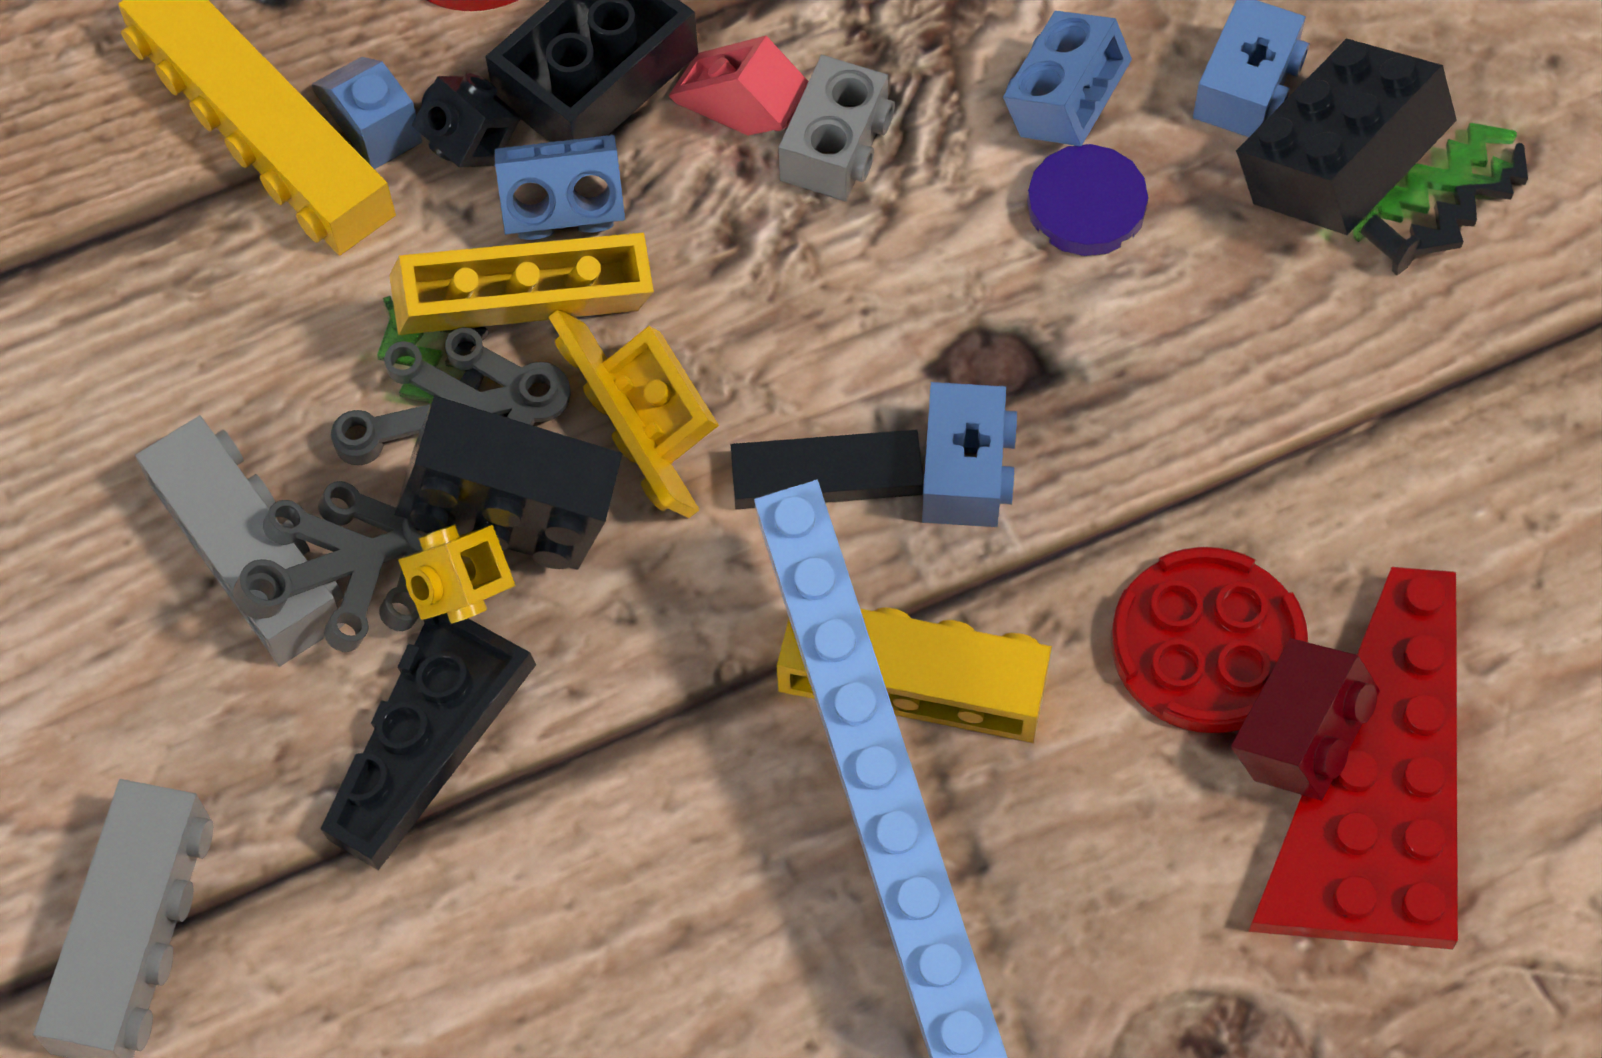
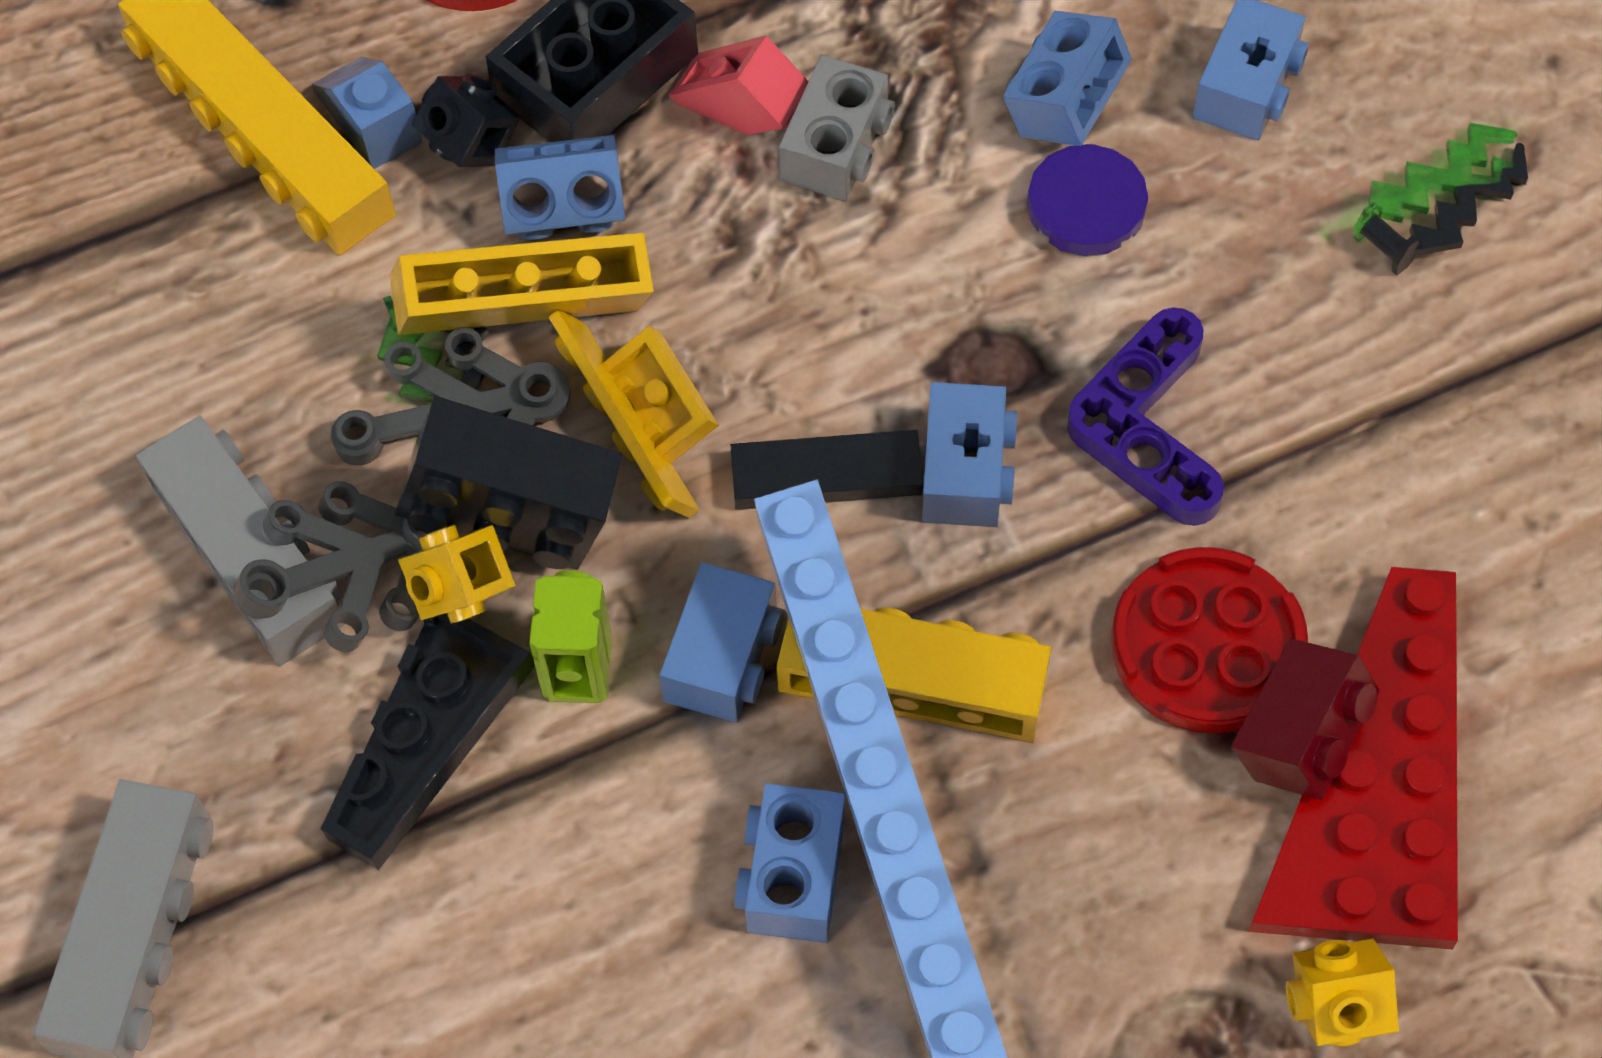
black brick [1236,38,1457,235] -> none
none -> lime brick [530,570,612,703]
none -> medium blue brick [659,562,784,723]
none -> medium blue brick [735,783,845,943]
none -> dark purple beam [1067,307,1224,526]
none -> yellow brick [1286,939,1399,1047]

